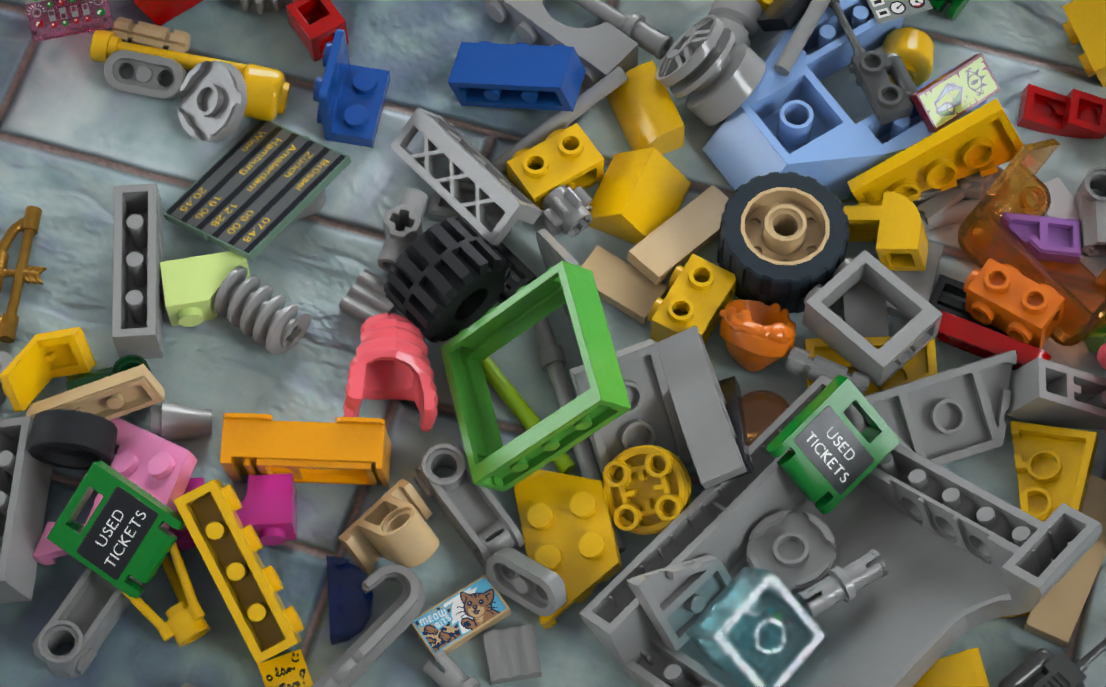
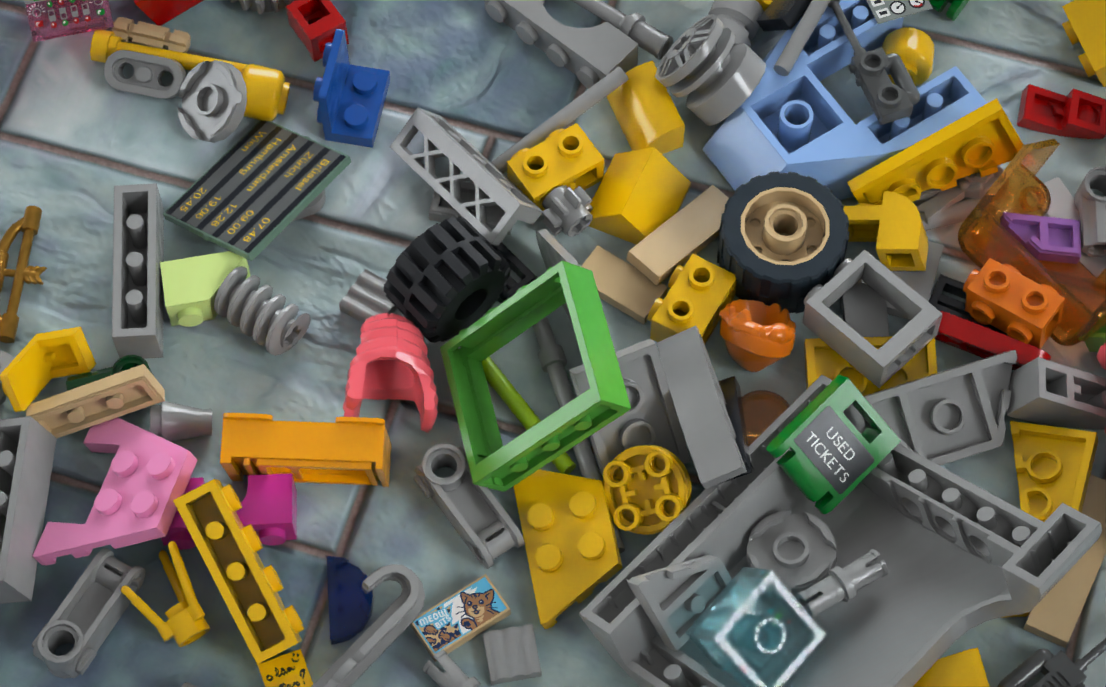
black tyre [28,409,118,470] -> none
green container [46,461,185,599] -> none
tan pin [338,479,439,574] -> none
light grey axle [377,188,429,272] -> none
blue brick [448,41,586,112] -> none
light grey plate [485,547,567,616] -> none
light grey axle [785,347,870,396] -> none
tile [910,53,1001,133] -> none

